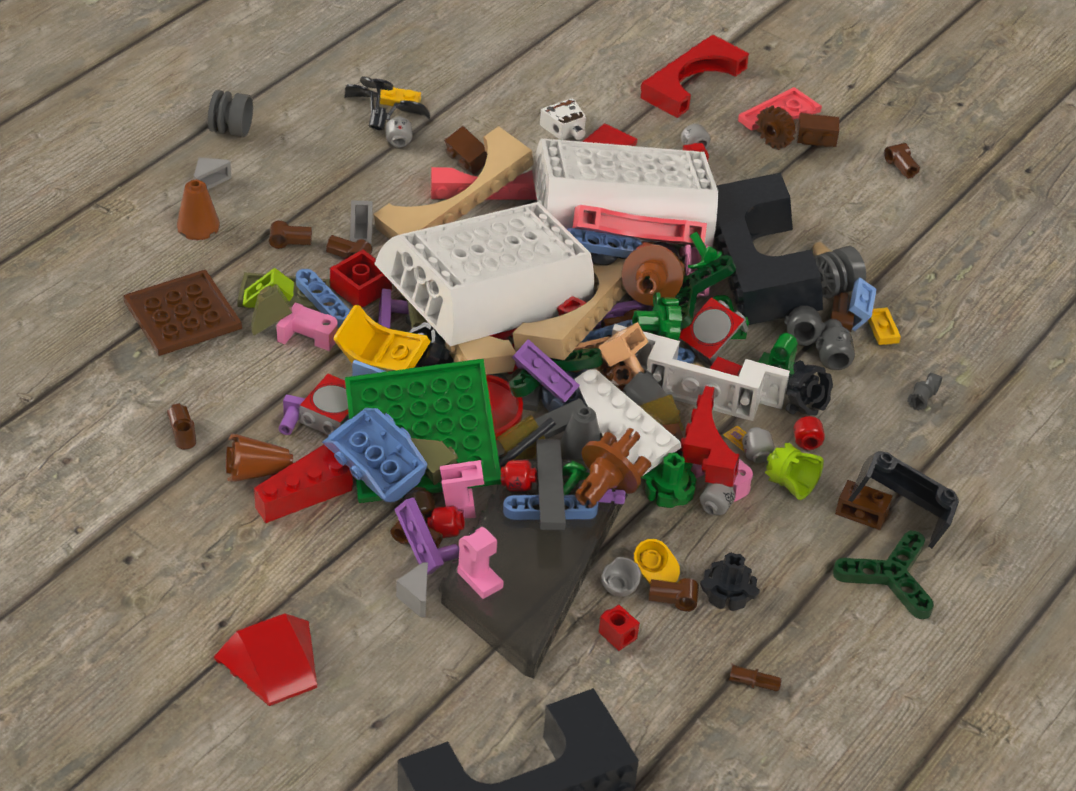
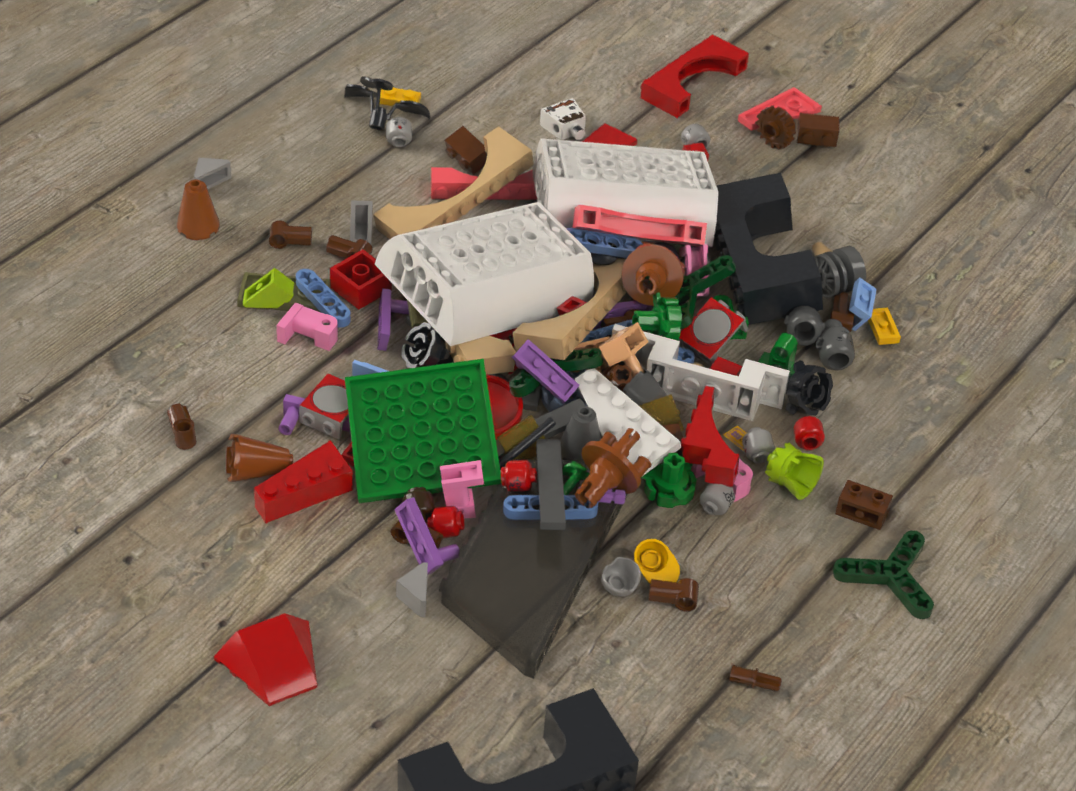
reddish brown plate [123,269,242,356] -> none
dark grey wheel [208,90,253,137] -> none
olive slope [251,284,292,335] -> none
medium blue slope [322,408,427,502] -> none
yellow bracket [334,305,431,371] -> none
olive slope [411,438,458,485] -> none
bright pink piece [457,527,504,599] -> none
red brick [598,605,640,651] -> none
green plant [688,232,722,269] -> none
black piece [700,552,760,611] -> none
black windscreen [848,451,959,549] -> none
reddish brown piece [884,143,920,179] -> none
dark grey connector [907,372,942,411] -> none

